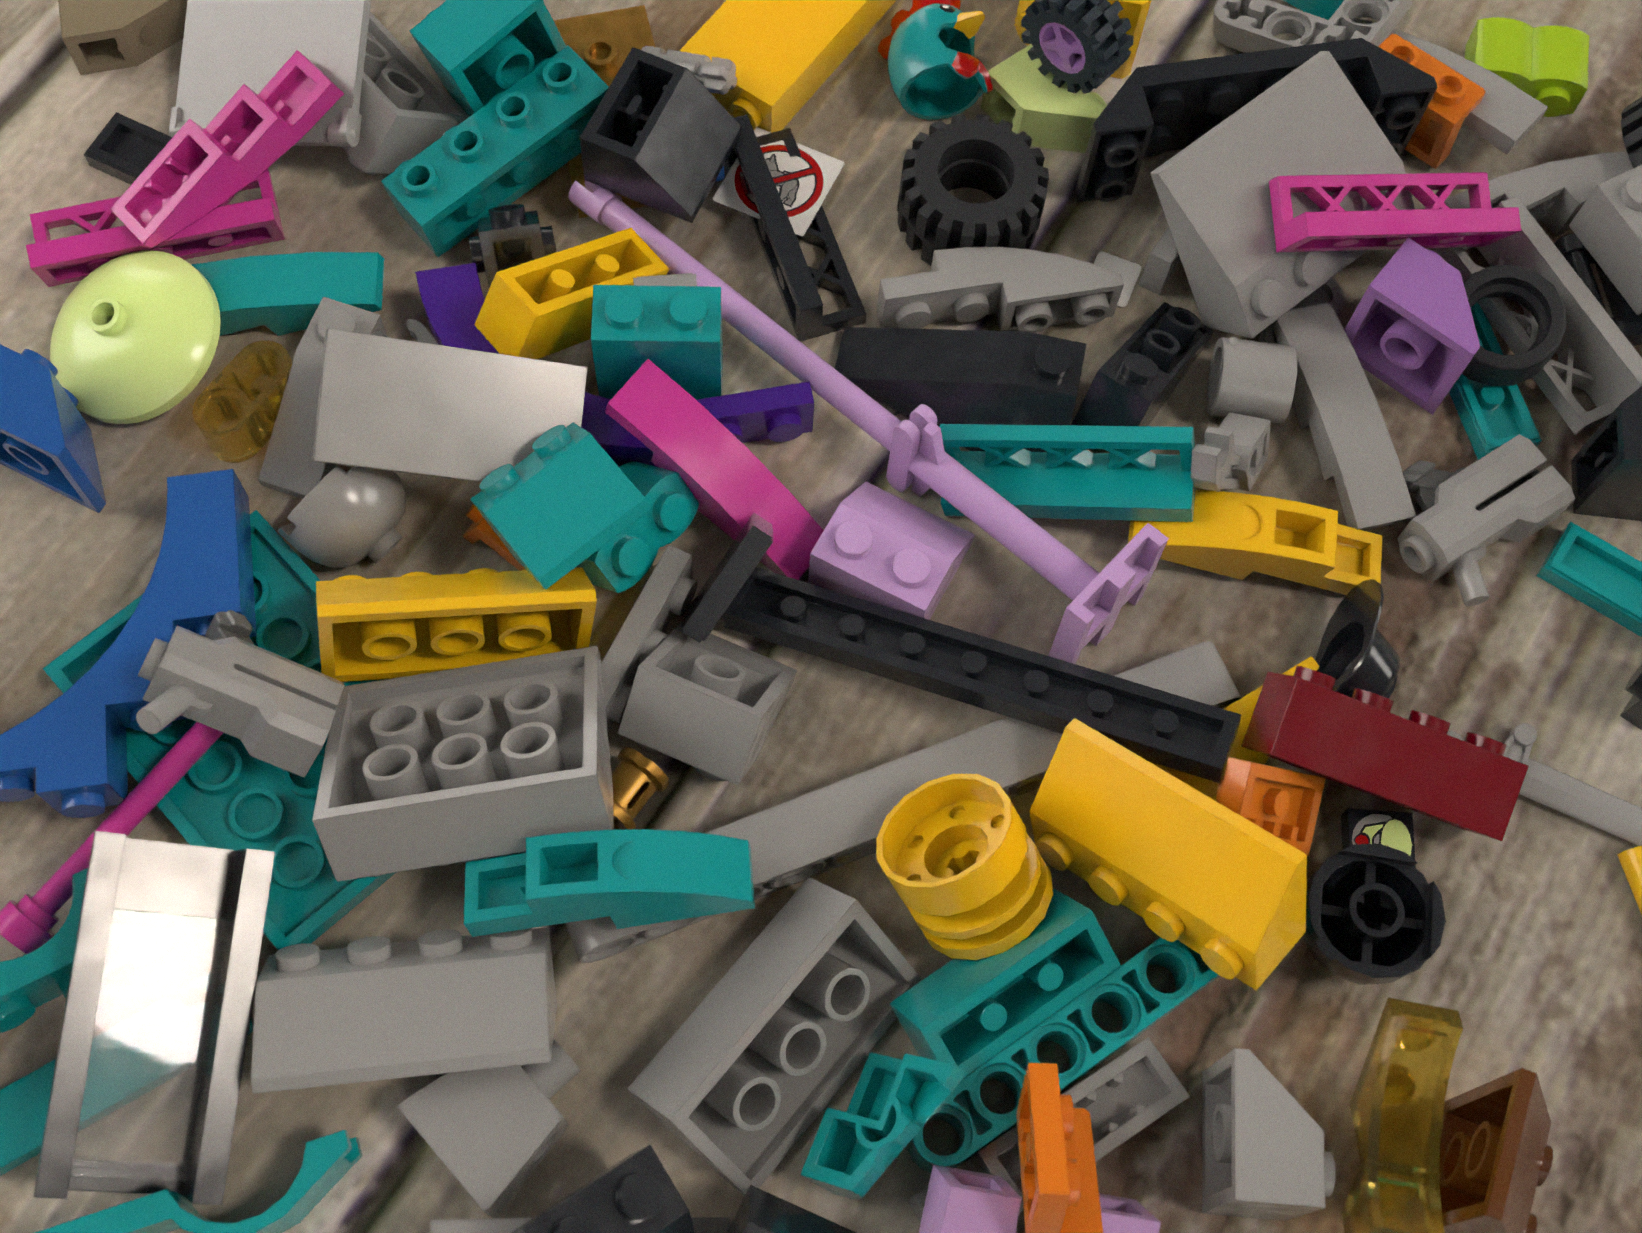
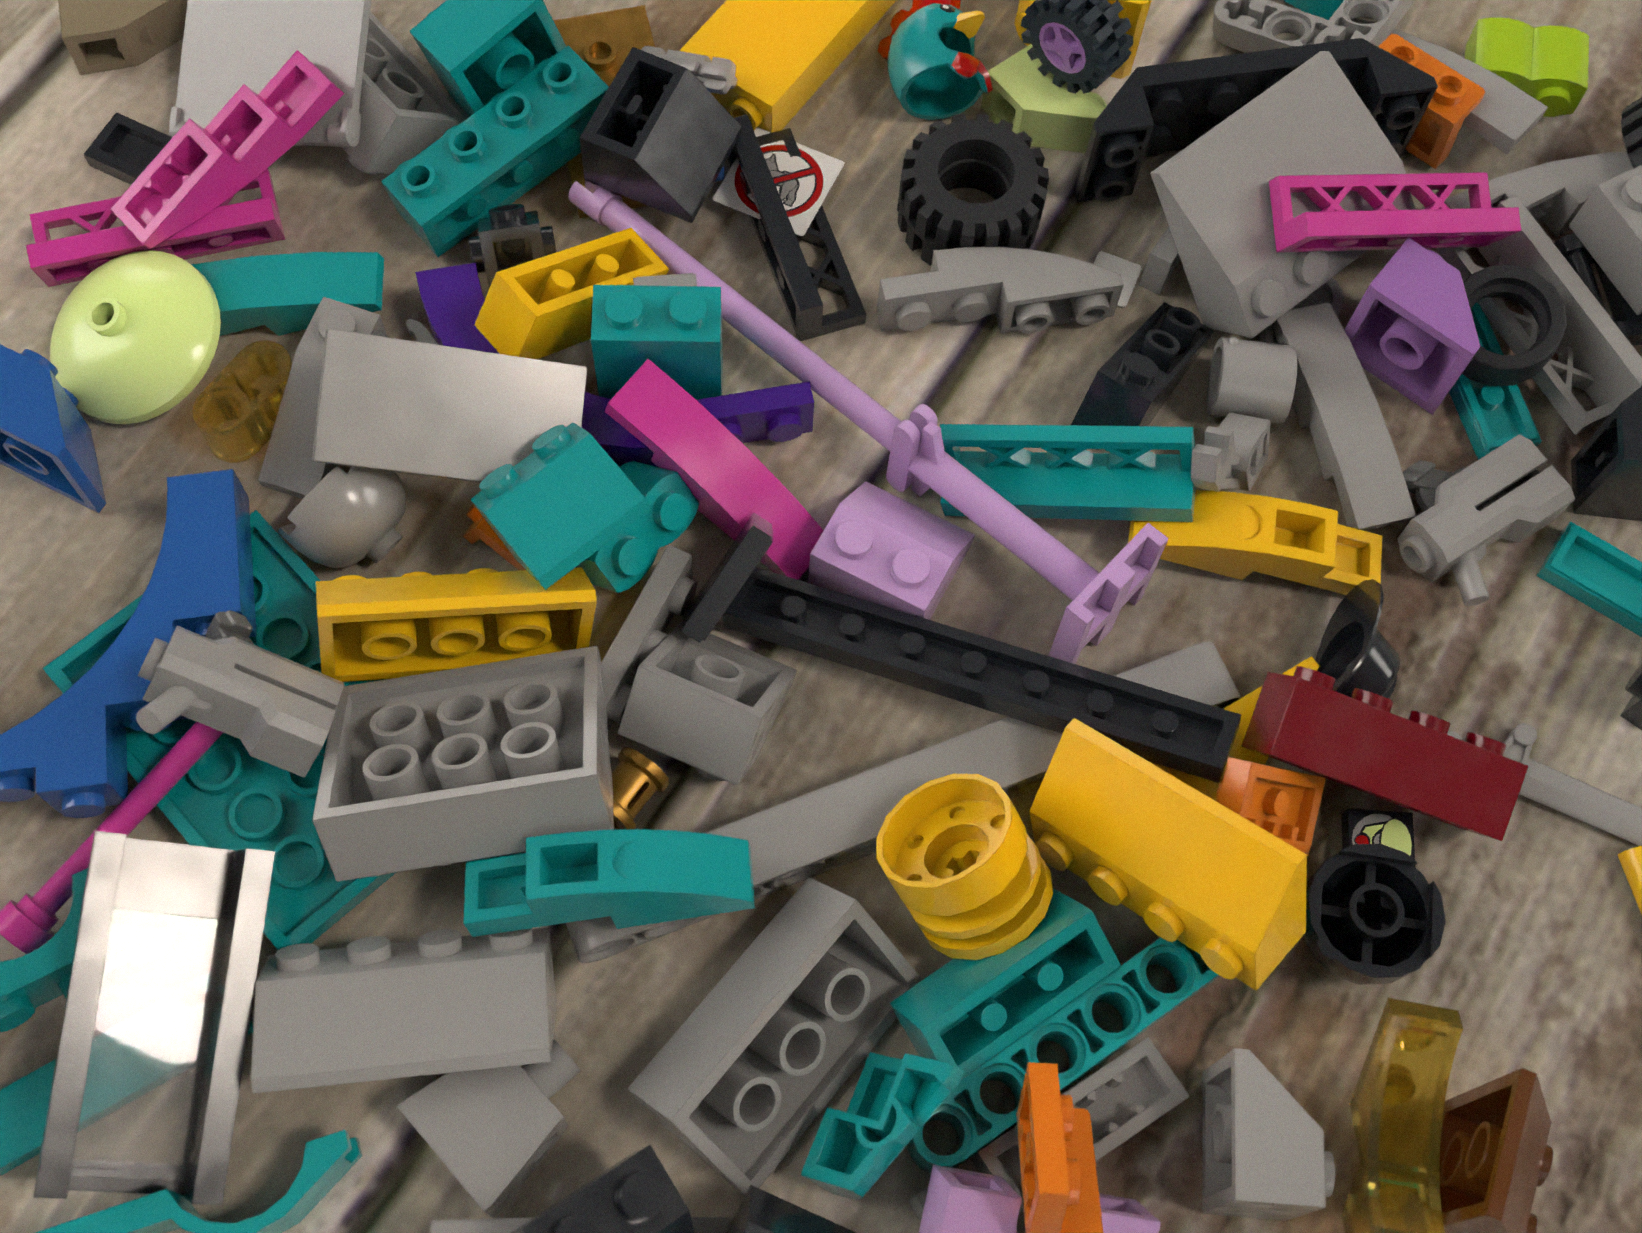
black wedge [835,327,1087,452] -> none

